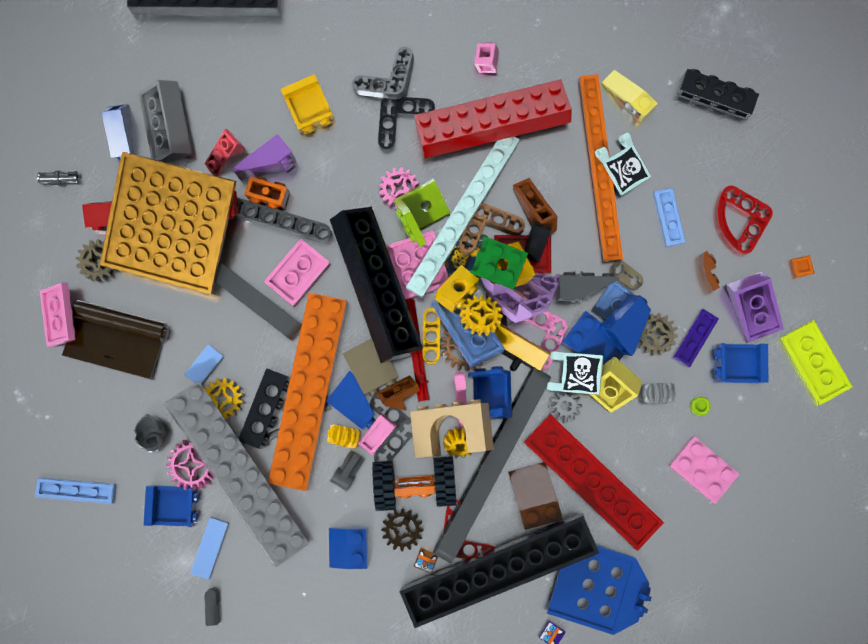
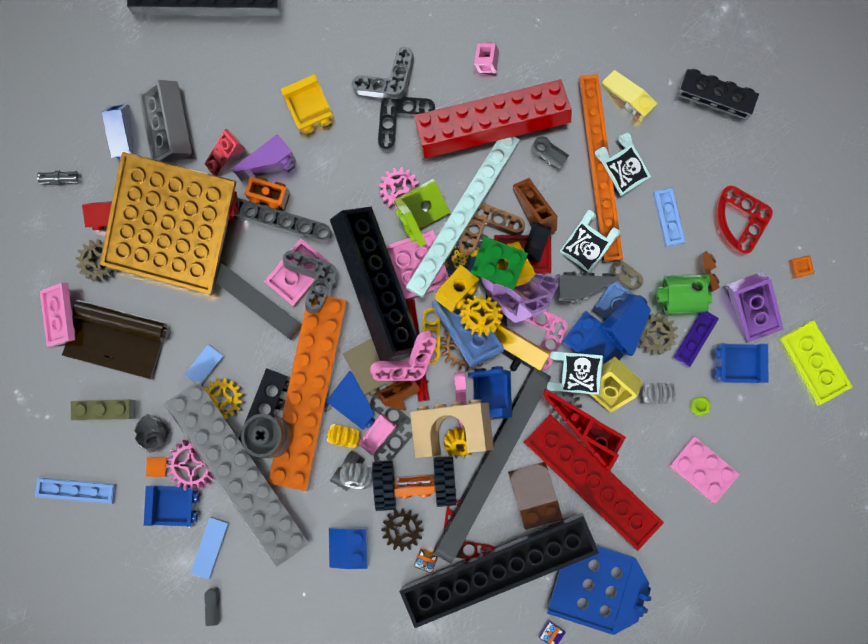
none -> olive brick [71,399,135,421]
none -> orange tile [146,457,167,477]
none -> dark grey wheel [241,413,292,459]
none -> dark grey beam [283,251,337,314]
none -> light grey gear [340,462,373,489]
none -> bright pink beam [370,331,436,381]
none -> dark grey piece [532,136,569,169]
none -> red wedge [542,389,626,471]
none -> flag [559,210,620,273]
none -> bright green cylinder [656,274,712,314]

